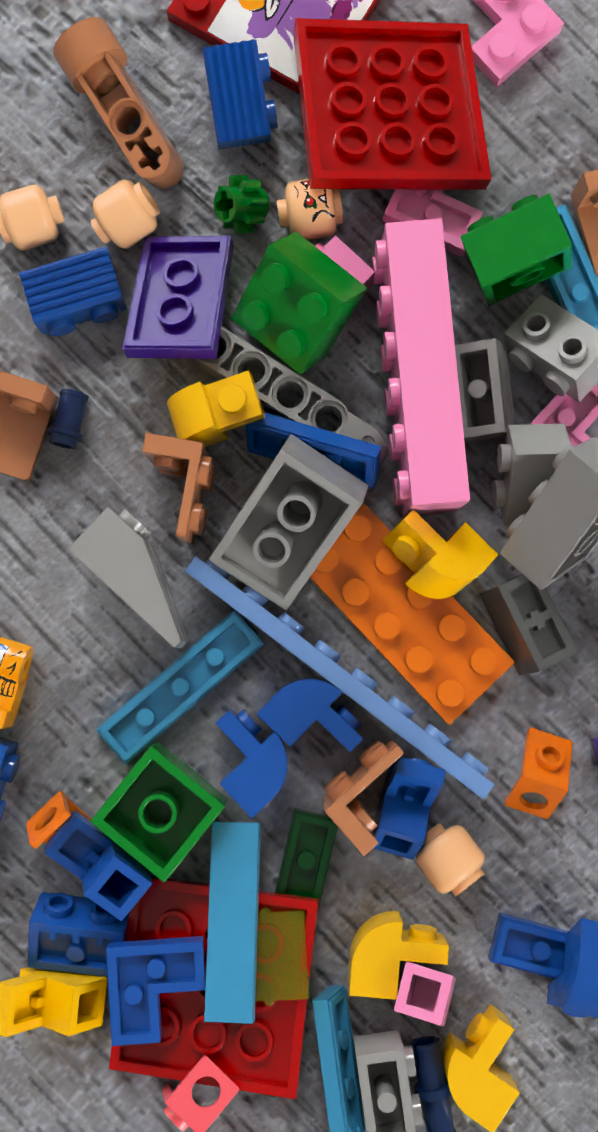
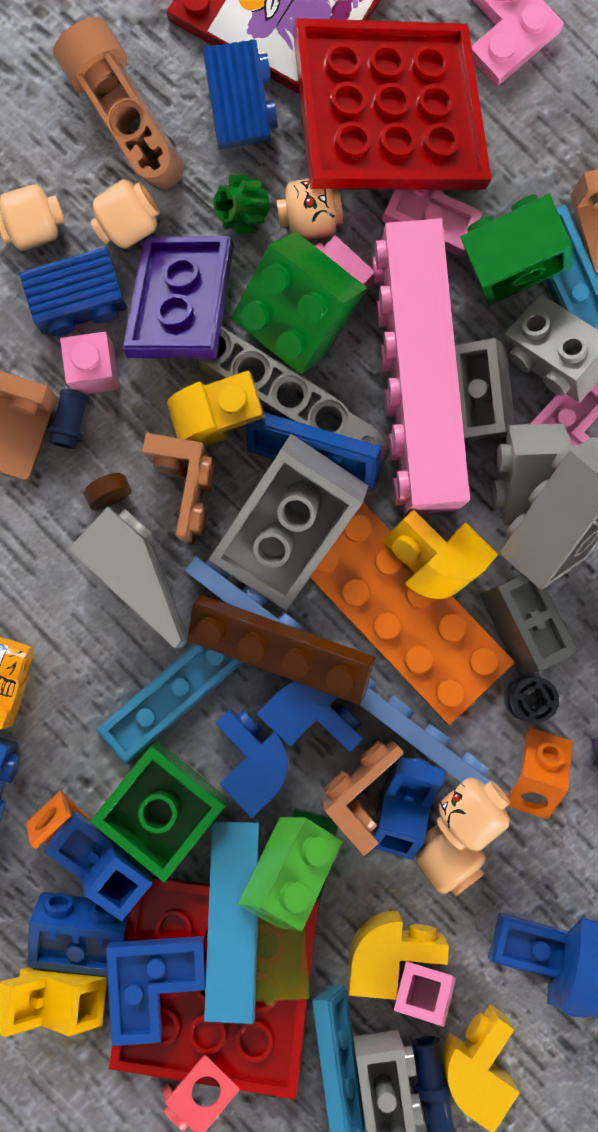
none -> bright pink brick [60,331,120,394]
none -> reddish brown tile [83,473,132,510]
none -> reddish brown plate [187,594,375,705]
none -> bright green brick [238,817,343,932]
none -> light nougat head [437,778,510,851]
none -> black wheel [504,676,559,724]

